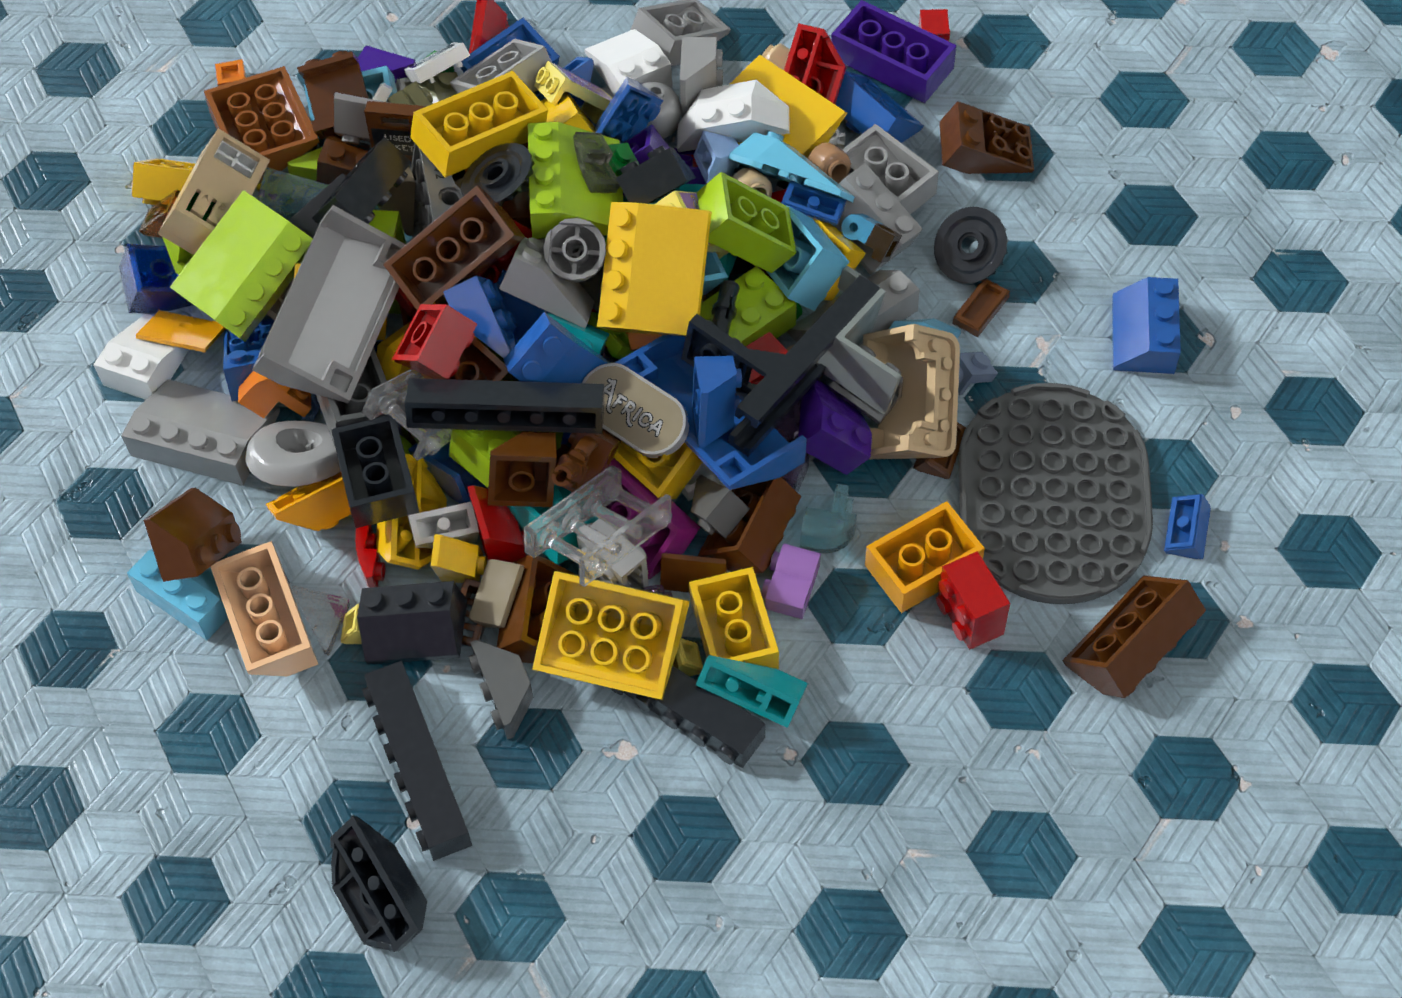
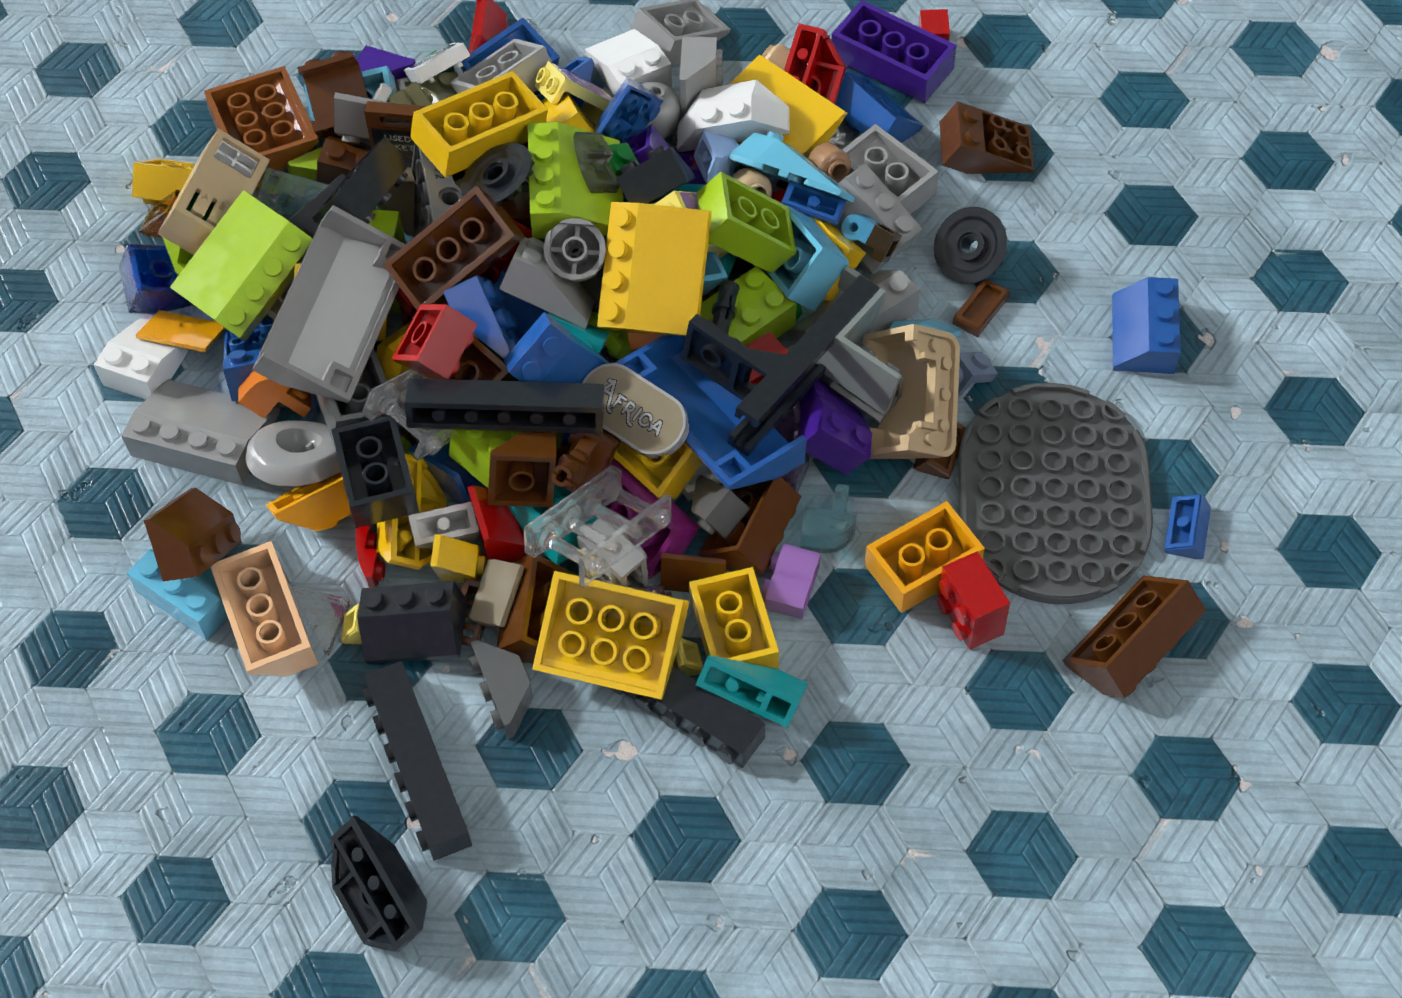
orange plate [215,59,246,86] -> none
blue slope [692,356,742,447] -> none

